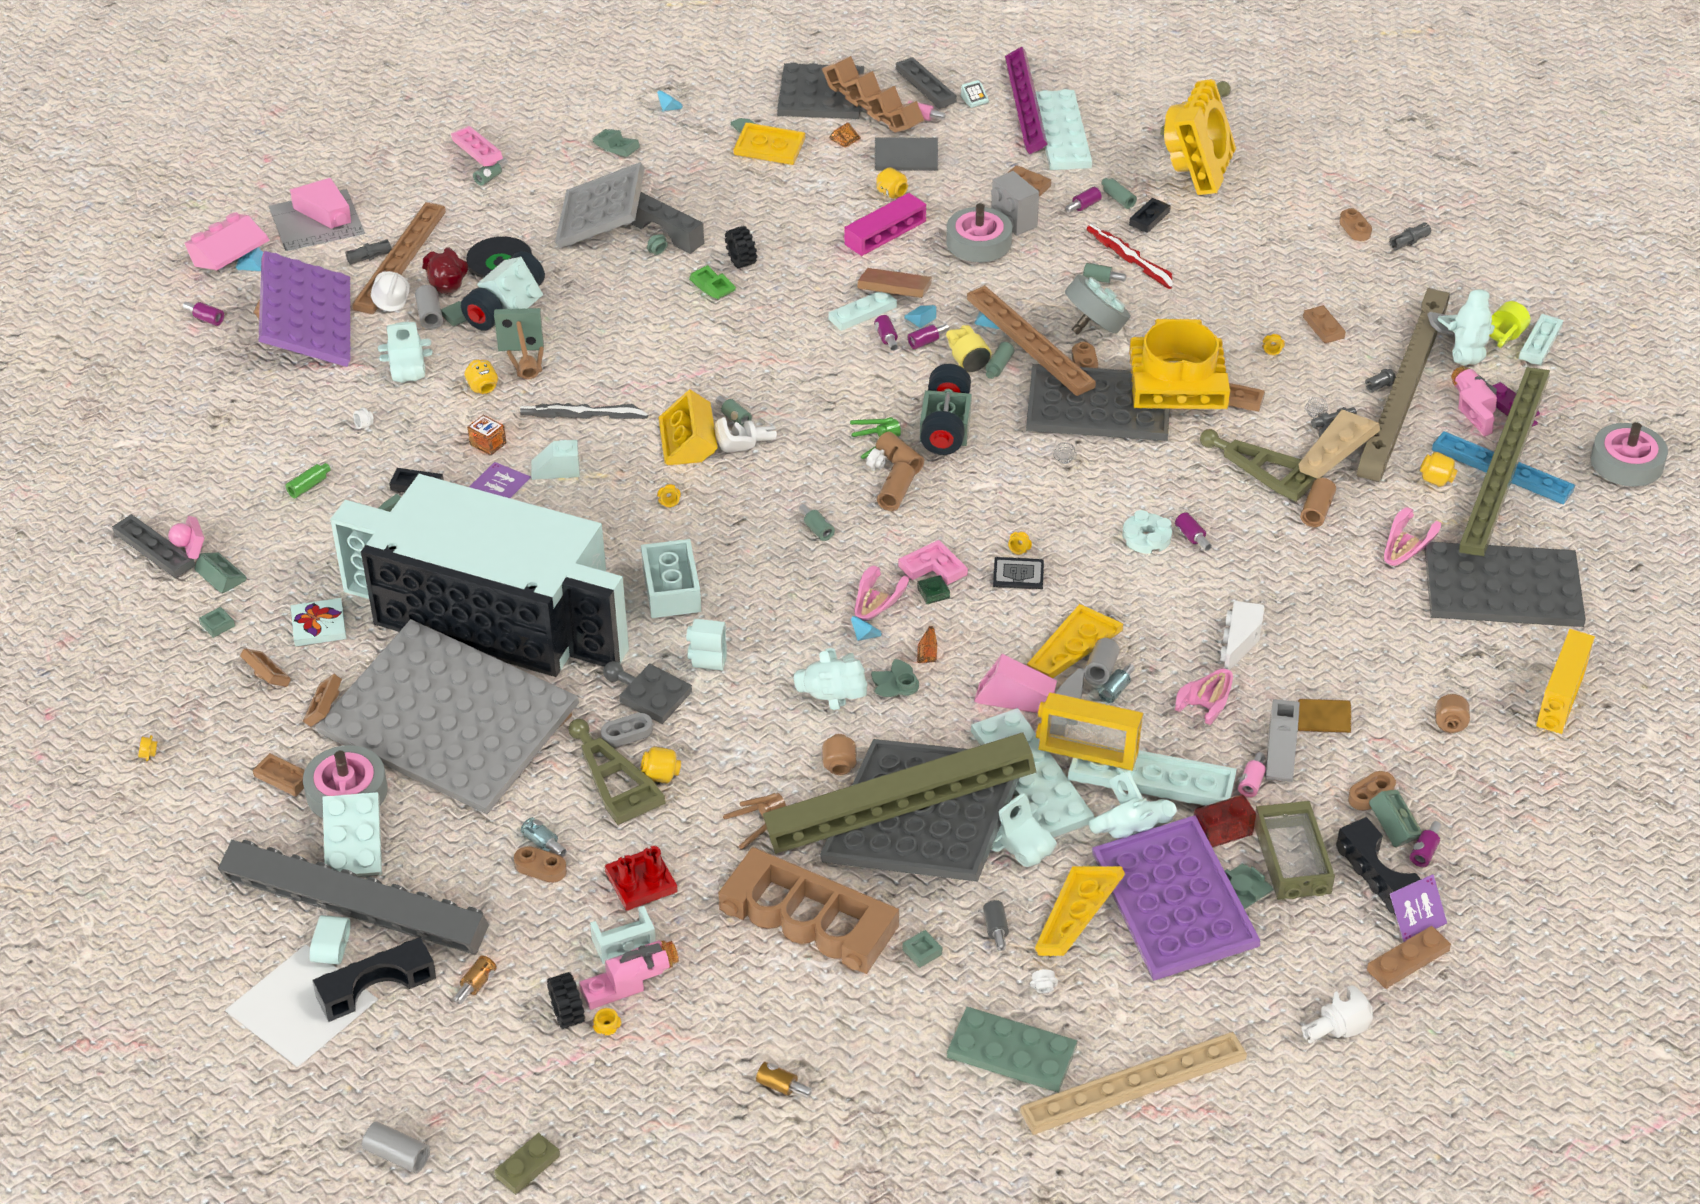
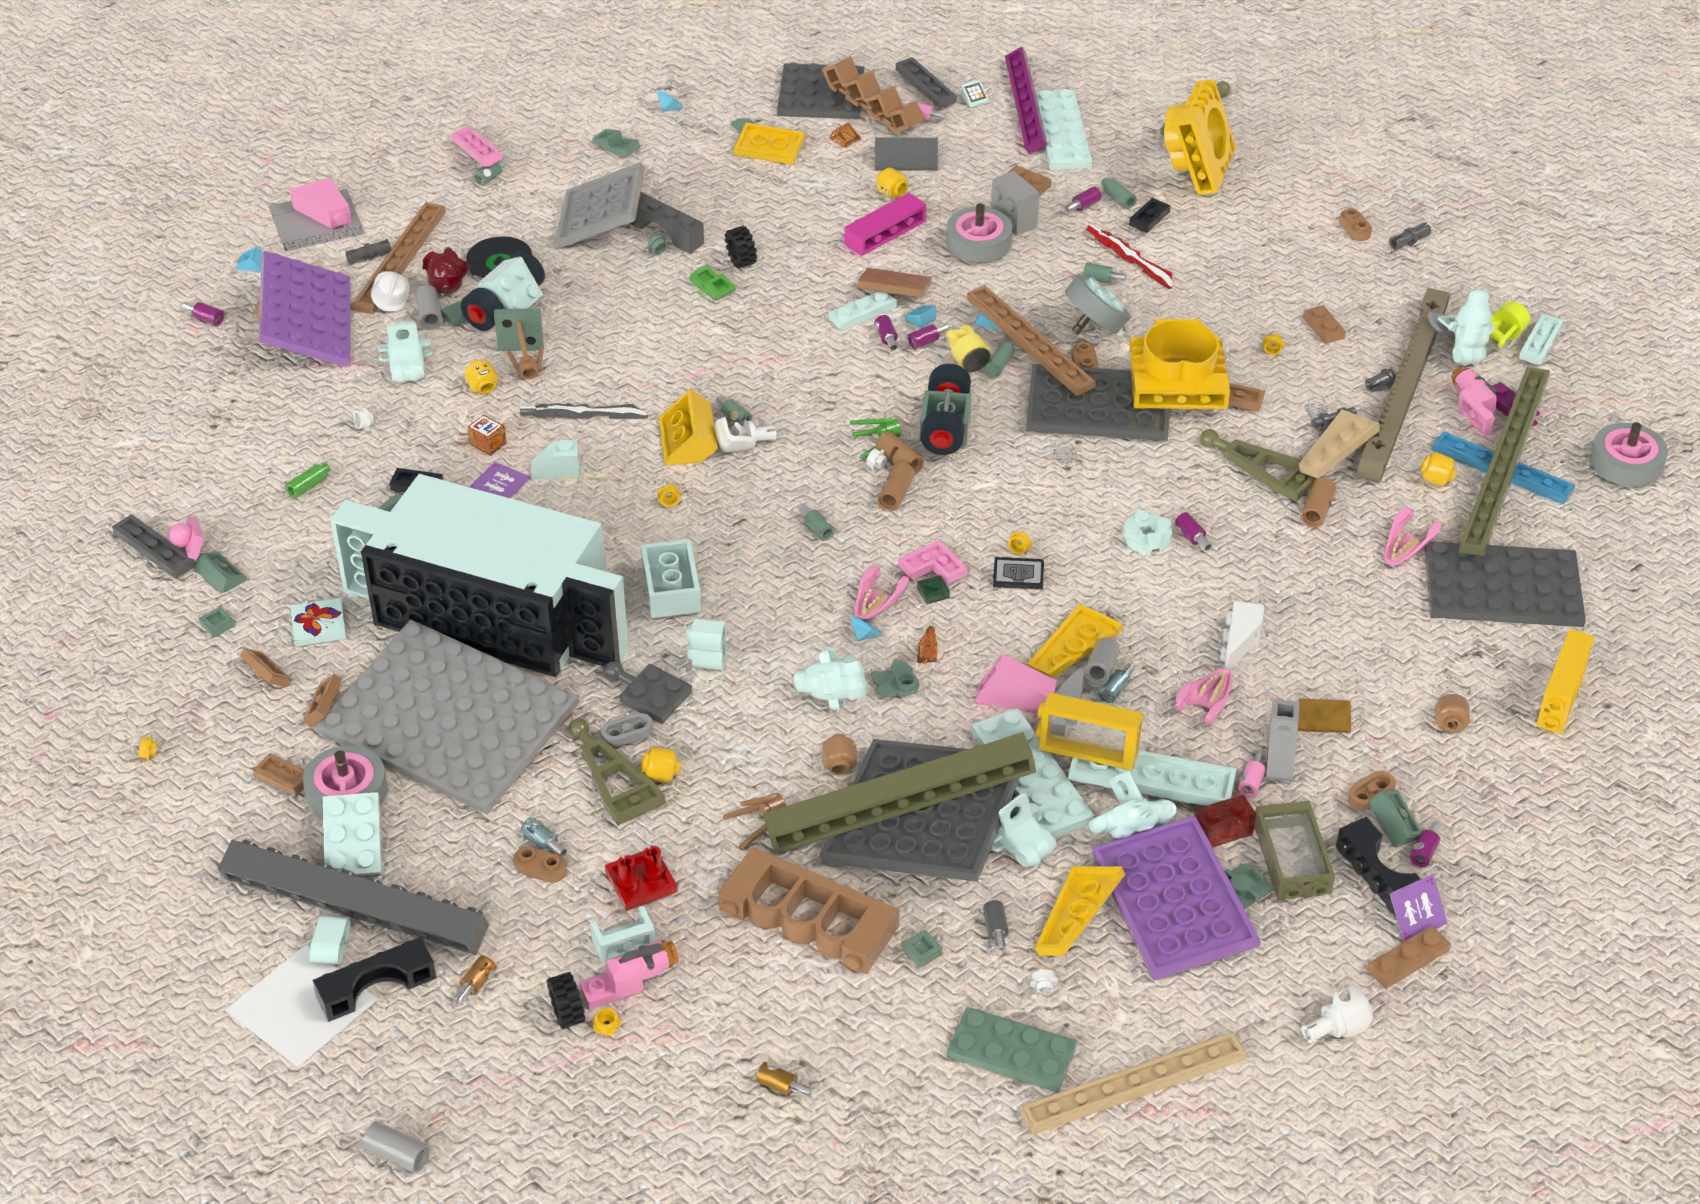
bright pink slope [185,212,270,270] -> none
olive plate [494,1132,560,1195] -> none

